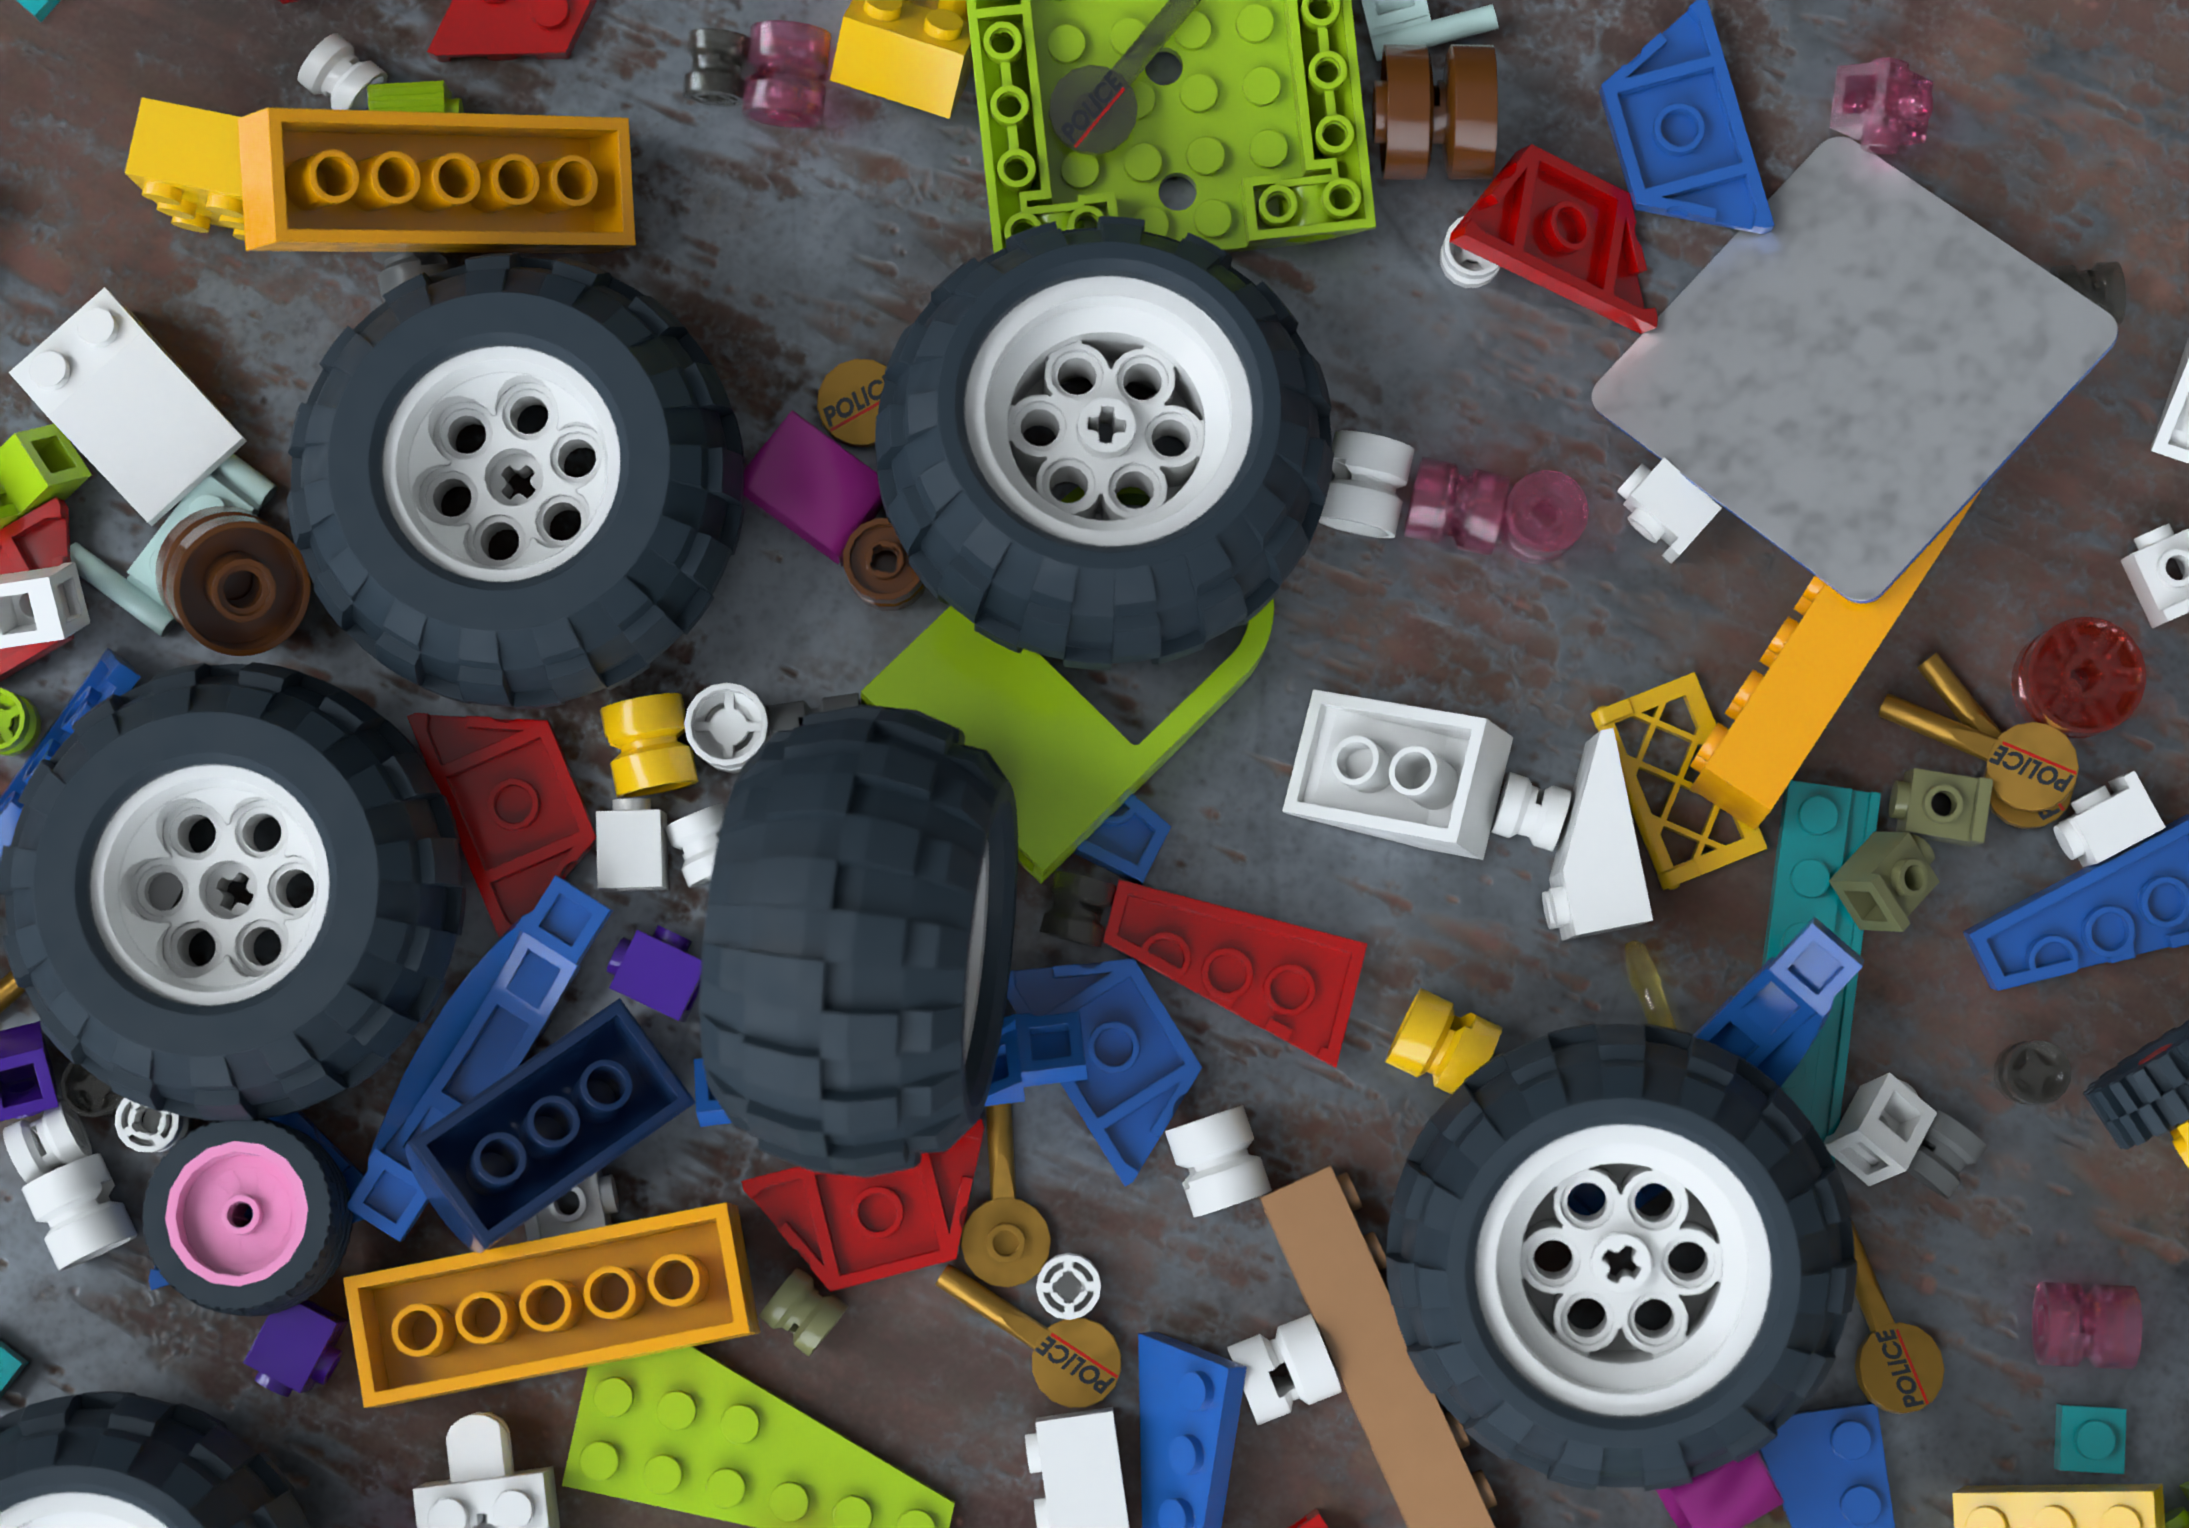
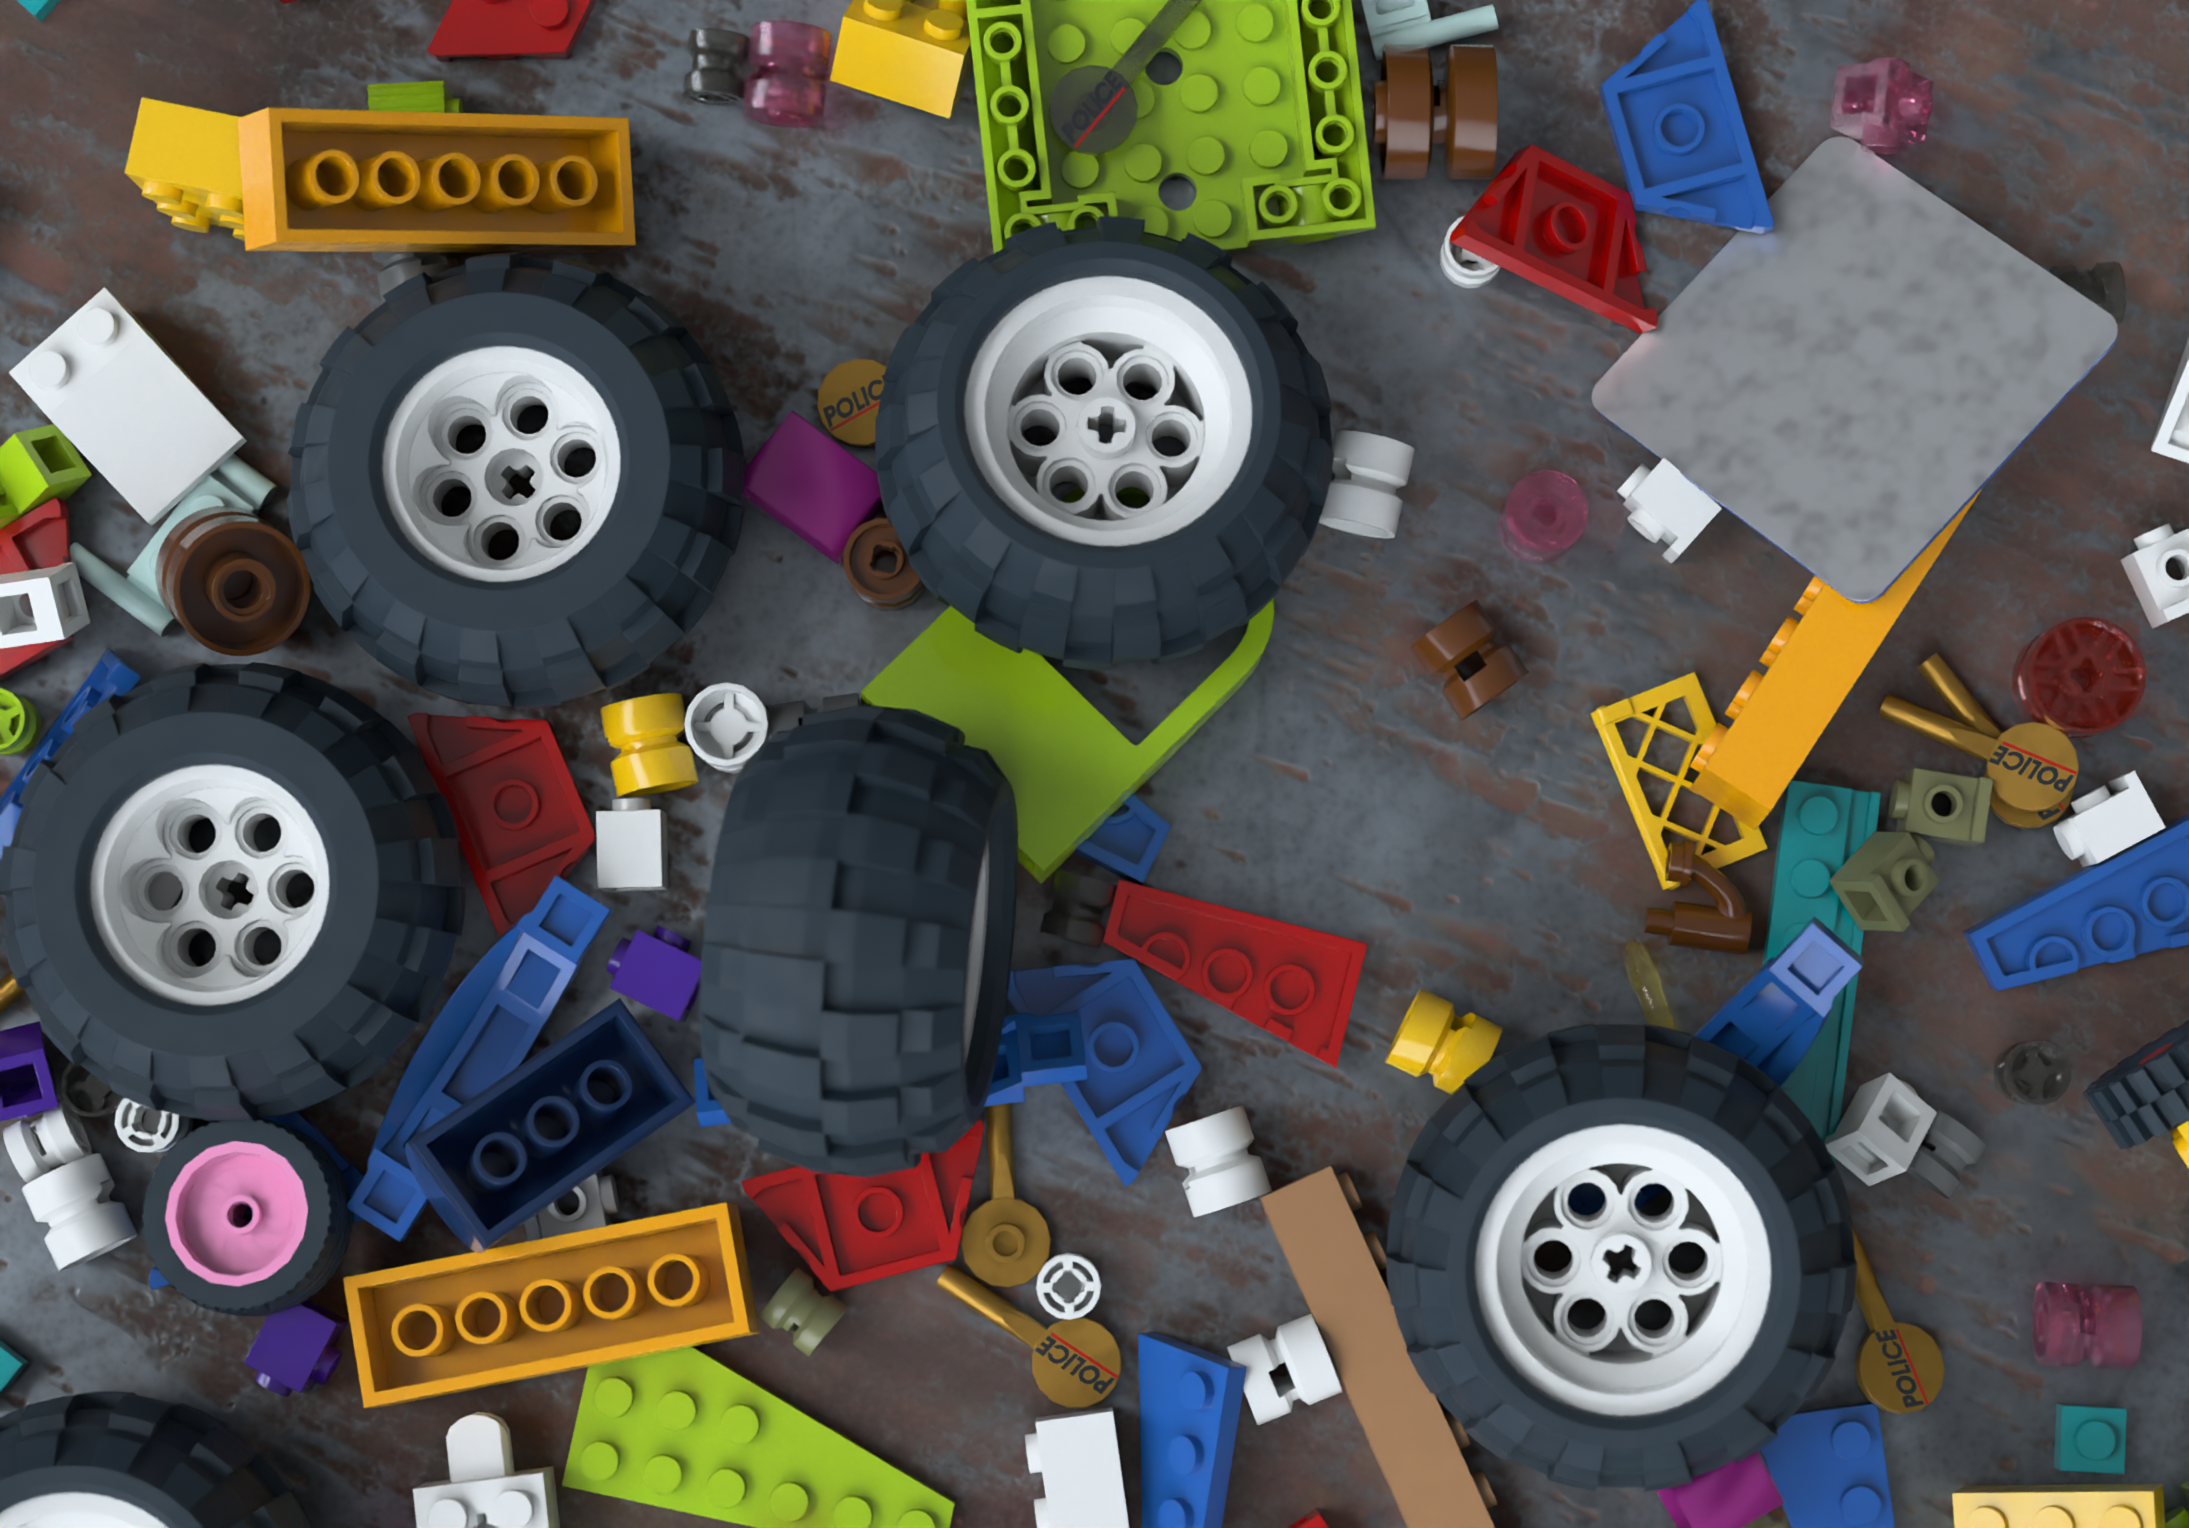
white wheel [297,33,387,110] -> none
white wheel [664,804,725,888] -> none
white slope [1282,689,1513,860] -> none
clear pink wheel [1403,456,1510,557] -> none
white wheel [1491,772,1571,852] -> none
white slope [1542,728,1653,941] -> none
none -> reddish brown wheel [1409,600,1529,721]
none -> reddish brown plant [1643,839,1752,955]

